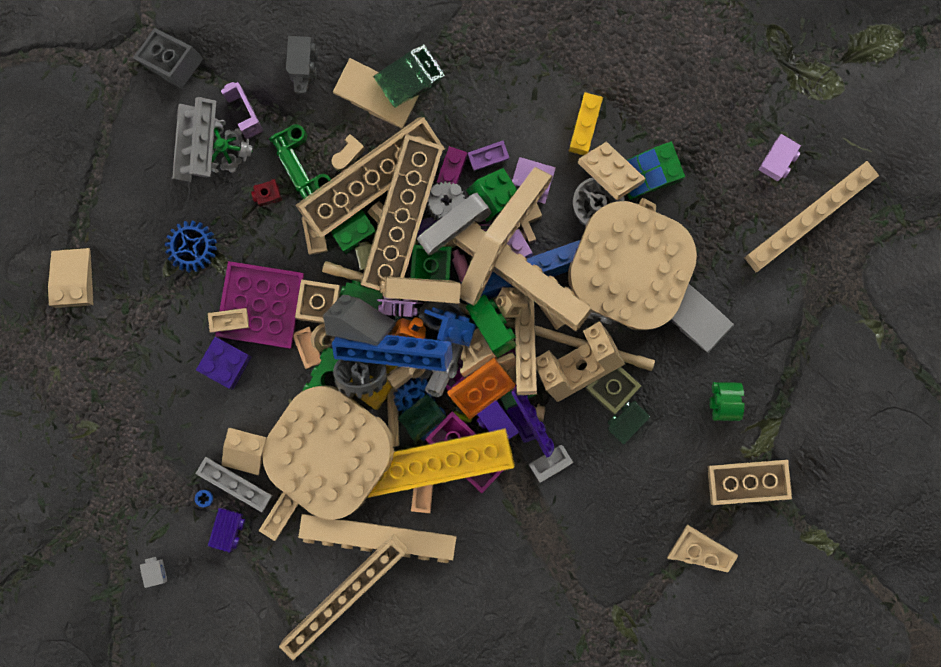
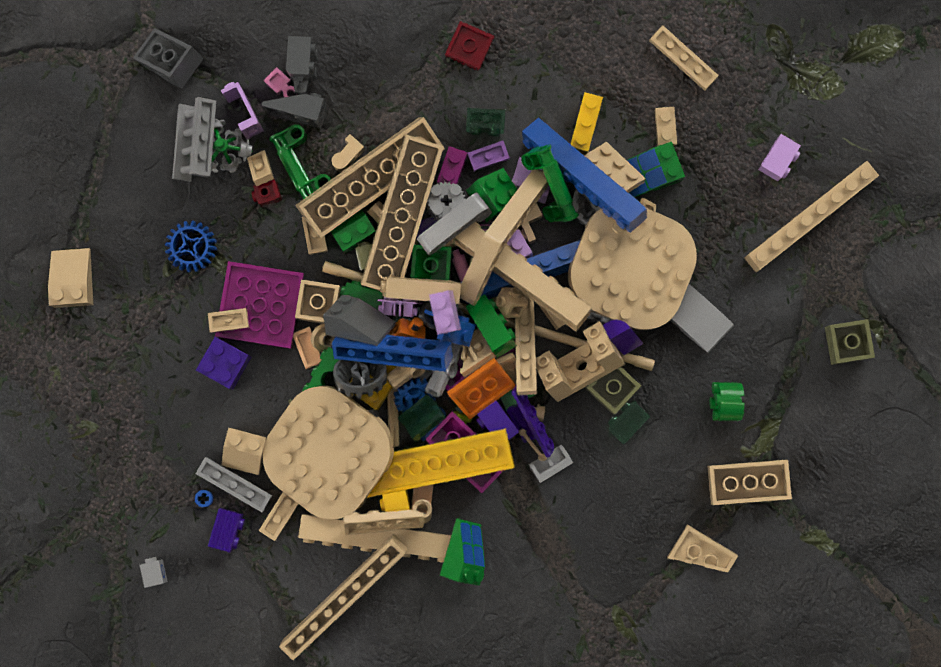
tan slope [333,58,419,129] -> none
clear green slope [373,44,445,108] -> none
none -> tan plate [247,150,274,186]
none -> dark grey slope [262,93,327,129]
none -> bright pink plate [264,67,297,97]
none -> tan hinge [343,499,432,535]
none -> yellow brick [380,490,411,512]
none -> lavender brick [429,290,461,334]
none -> green slope [440,518,485,586]
none -> dark red plate [445,21,495,71]
none -> clear green brick [466,108,505,136]
none -> tan hinge [519,428,547,461]
none -> green piece [521,144,579,222]
none -> blue brick [522,118,647,233]
none -> dark purple brick [603,320,644,355]
none -> tan plate [649,26,719,90]
none -> tan plate [655,107,677,146]
none -> olive brick [825,319,875,365]

